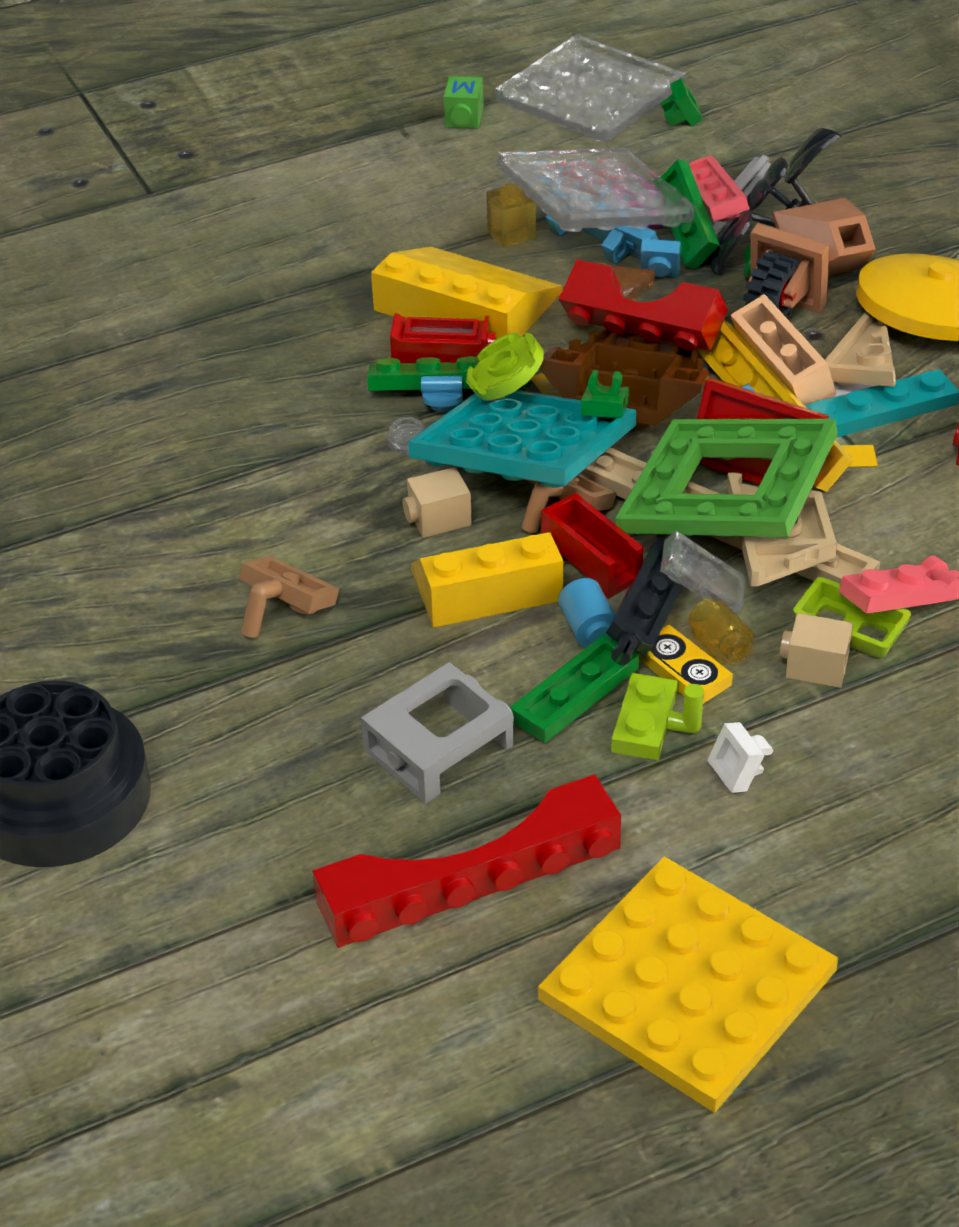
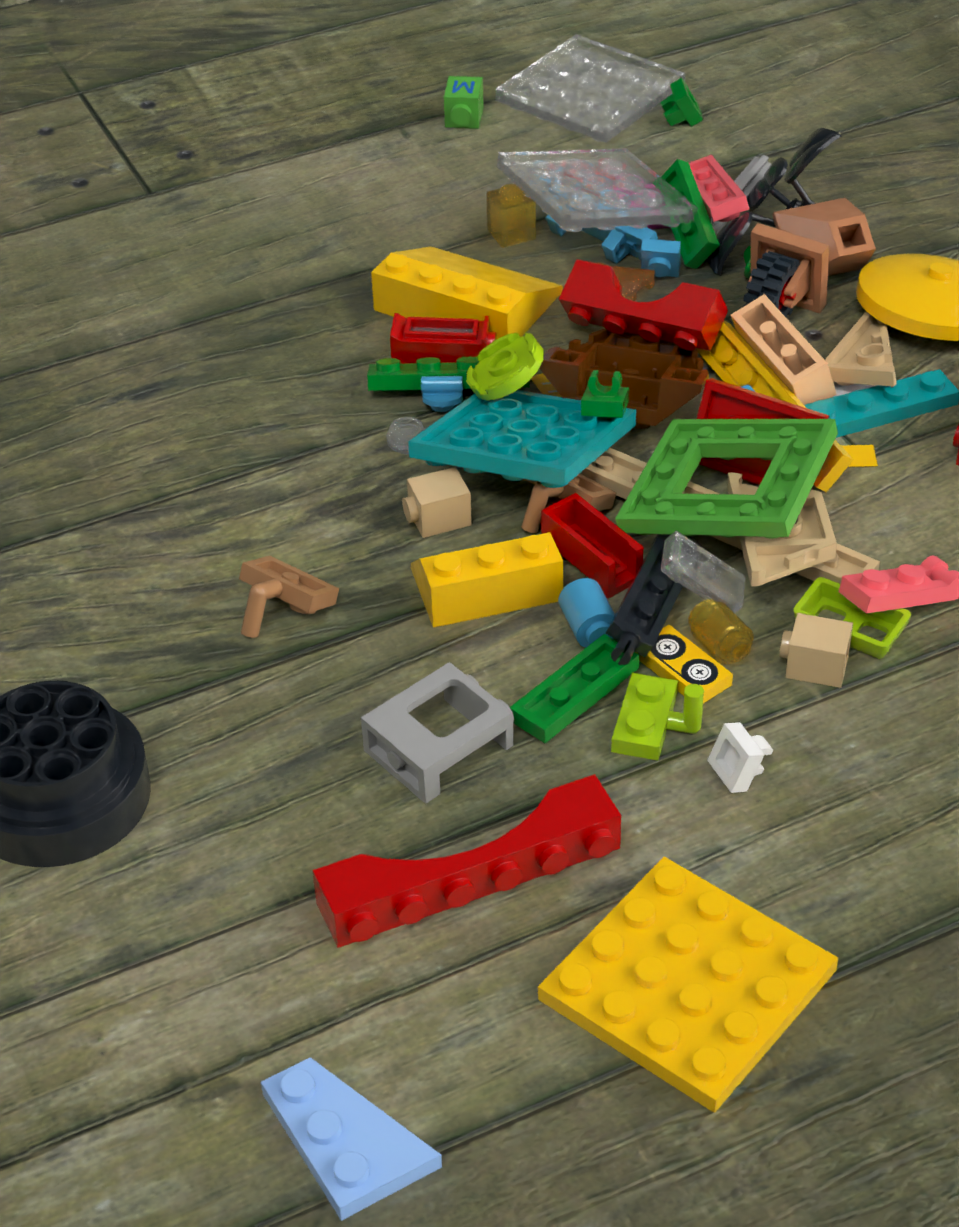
none -> light blue wing [261,1057,442,1221]

